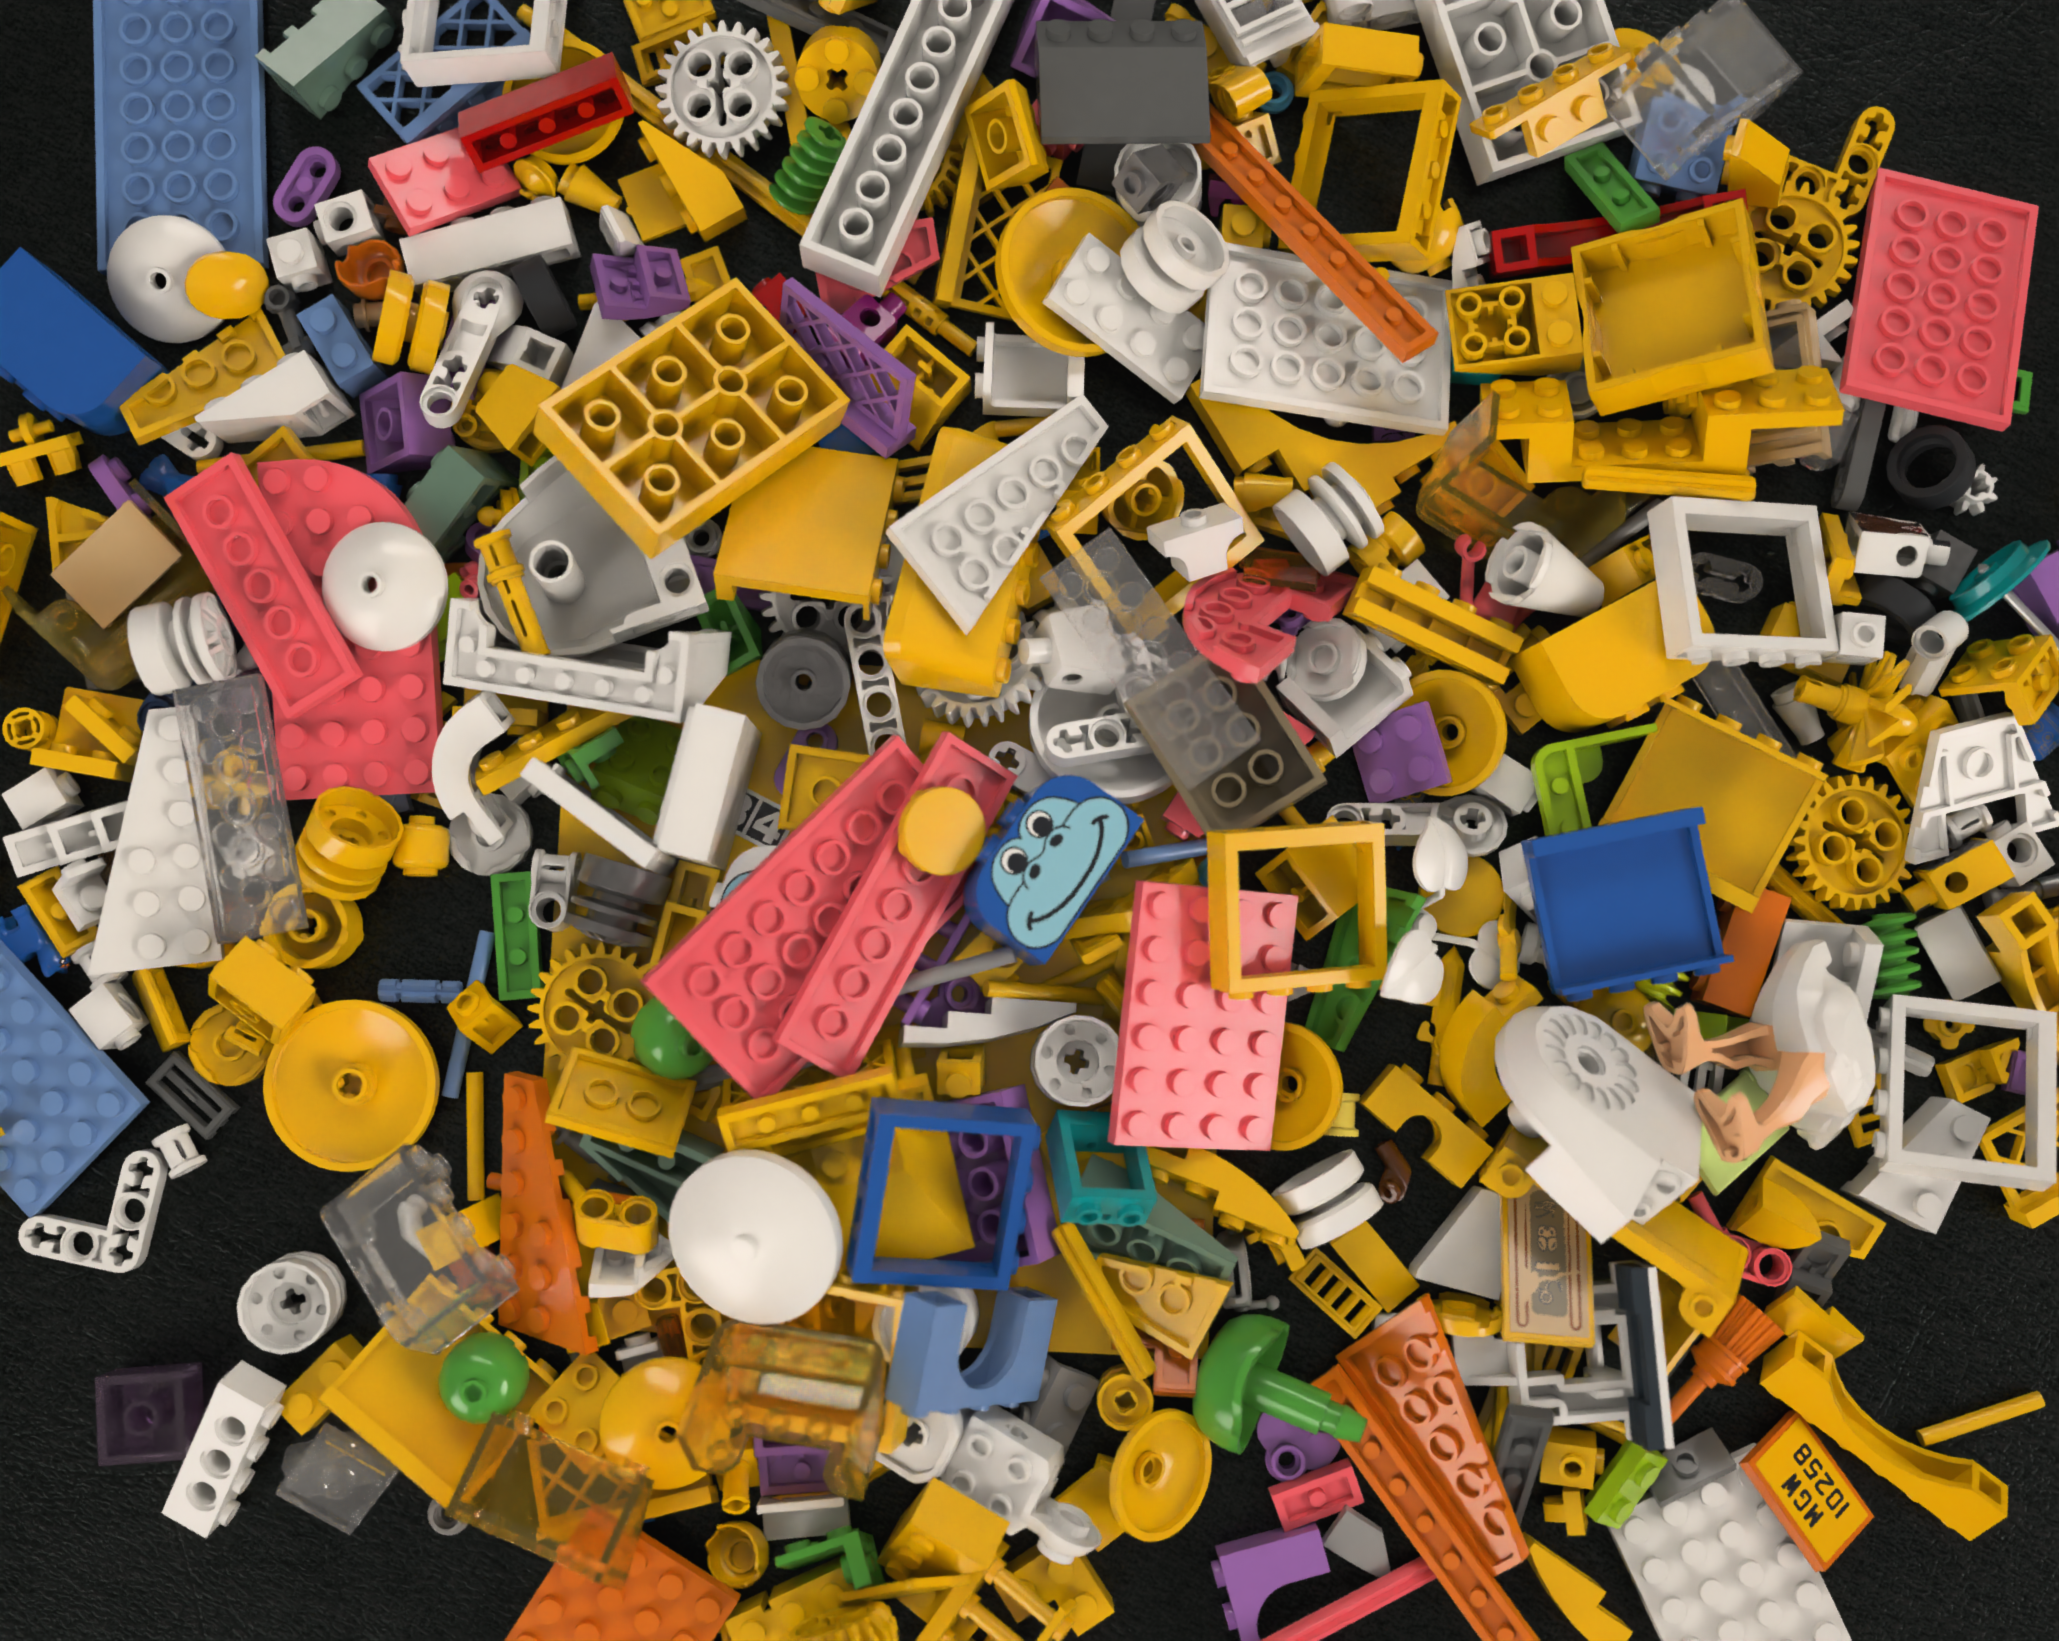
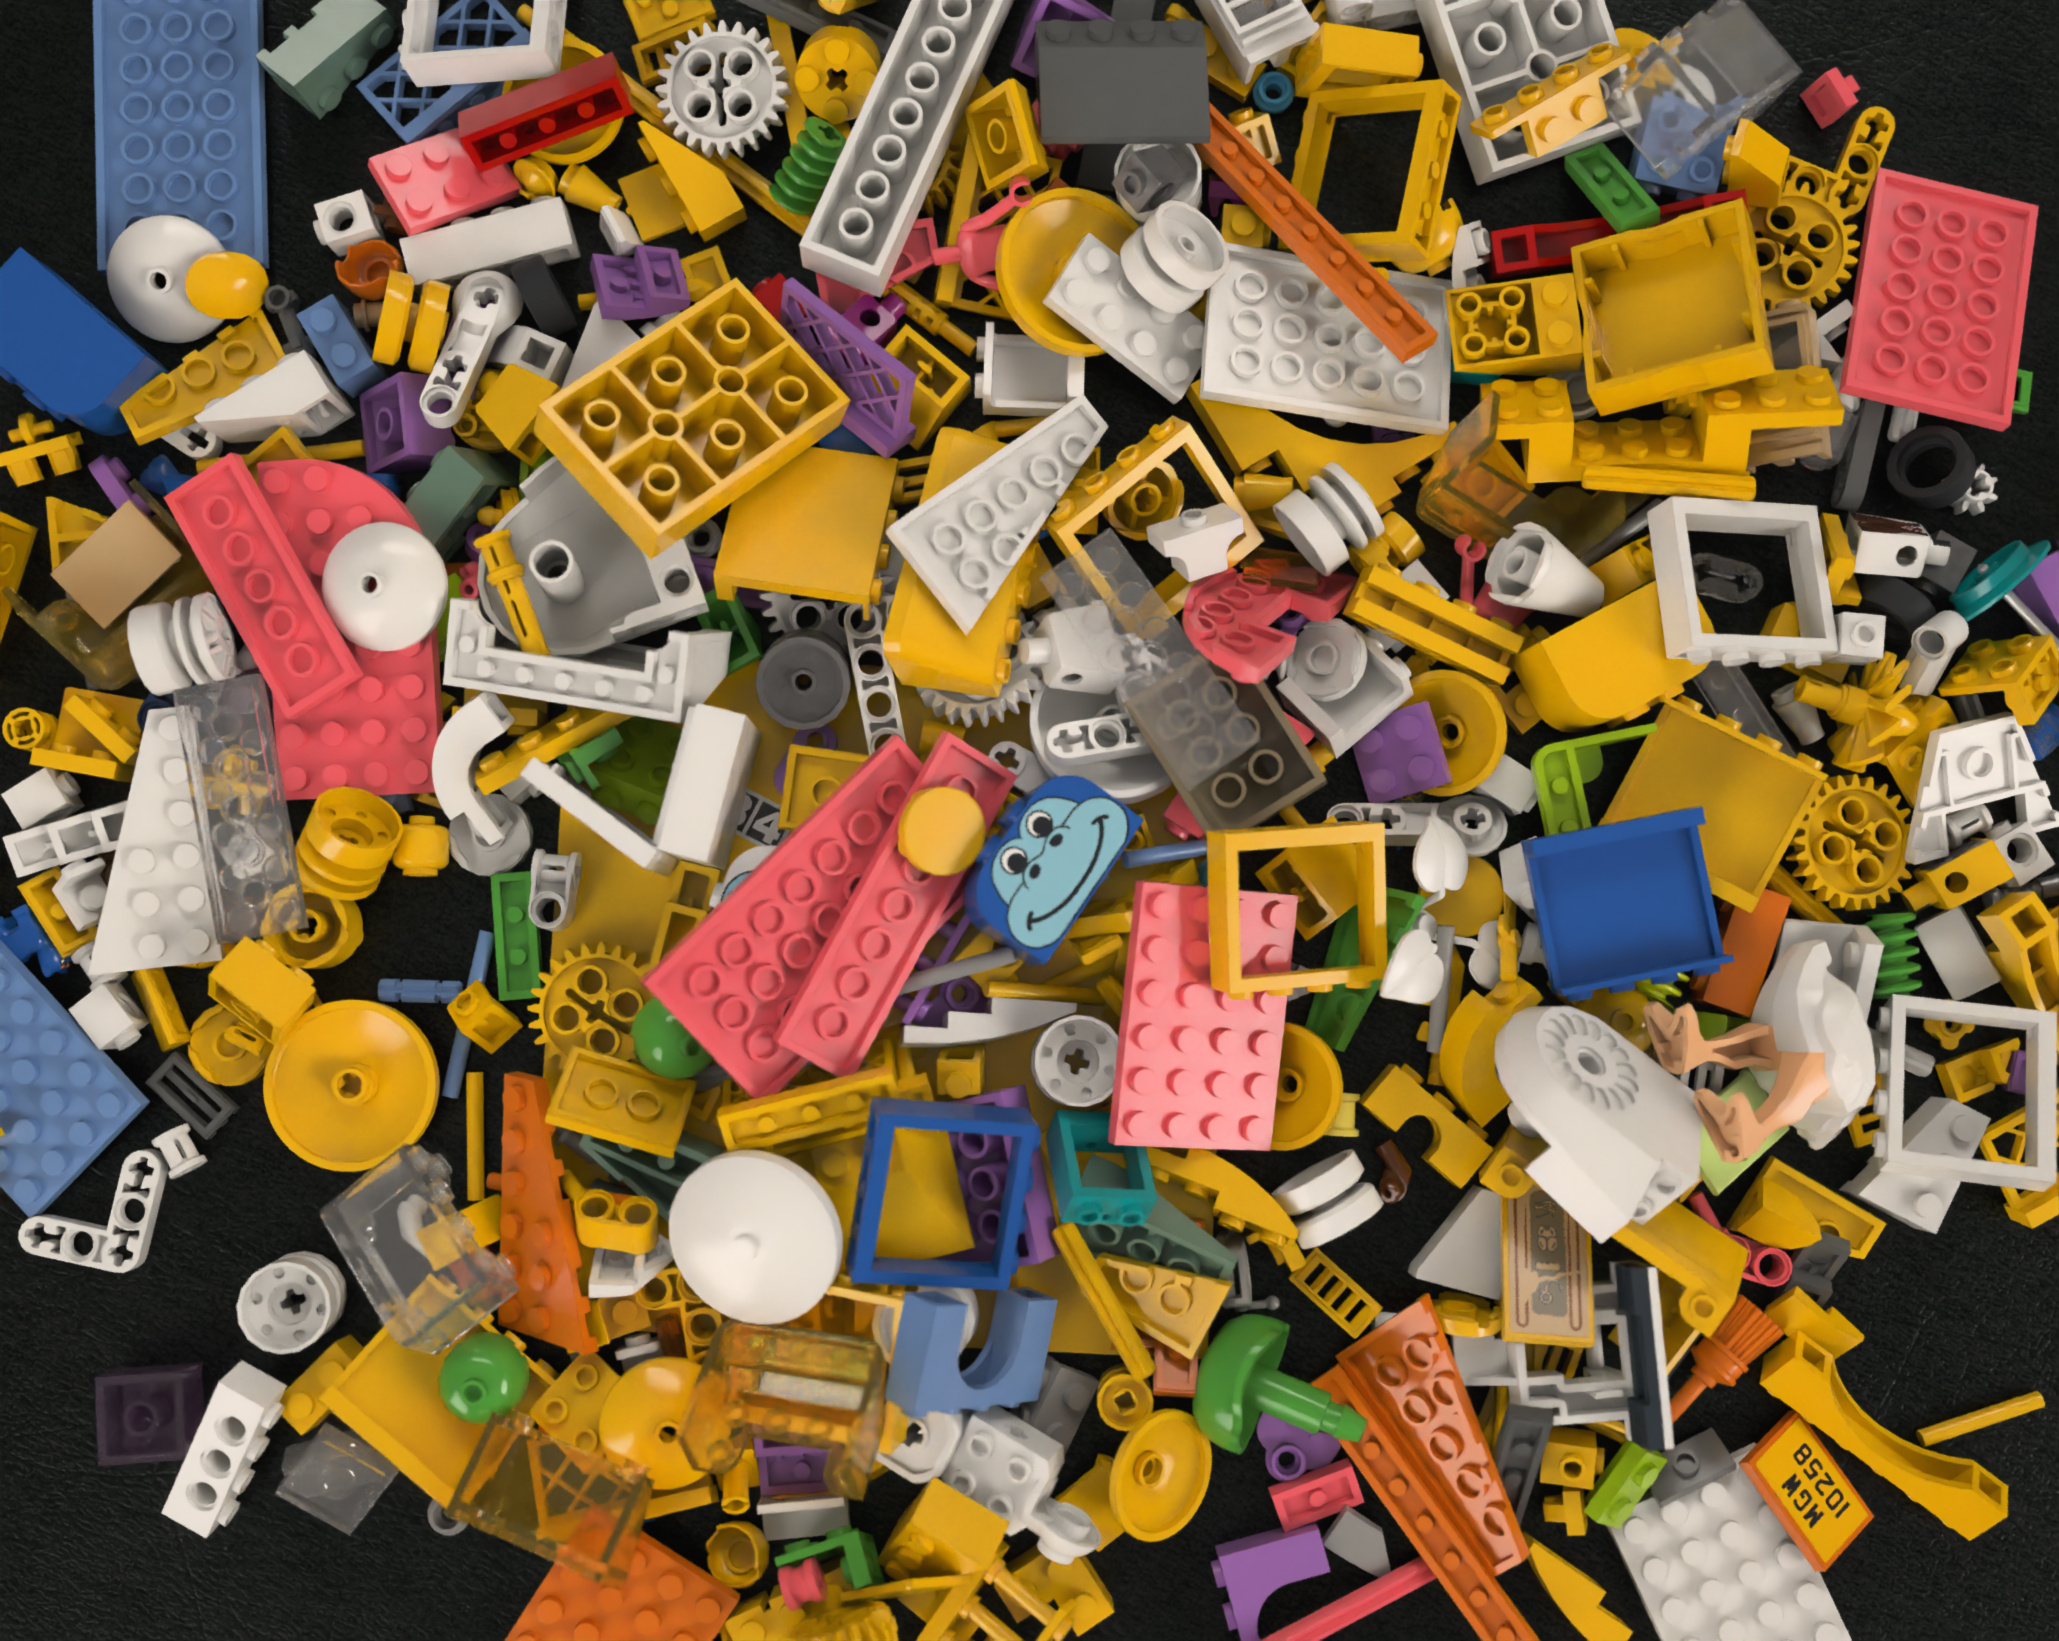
white brick [266,228,333,293] -> none
medium lavender plate [273,147,341,227] -> none
flat silver wheel [564,852,673,948] -> none
yellow piece [1208,64,1272,121] -> none
yellow slope [1329,1221,1420,1313] -> none
none -> coral wheel [778,1556,827,1611]
none -> coral piece [933,175,1033,292]
none -> light grey bar [1427,924,1455,1053]
none -> coral tile [1800,67,1861,129]

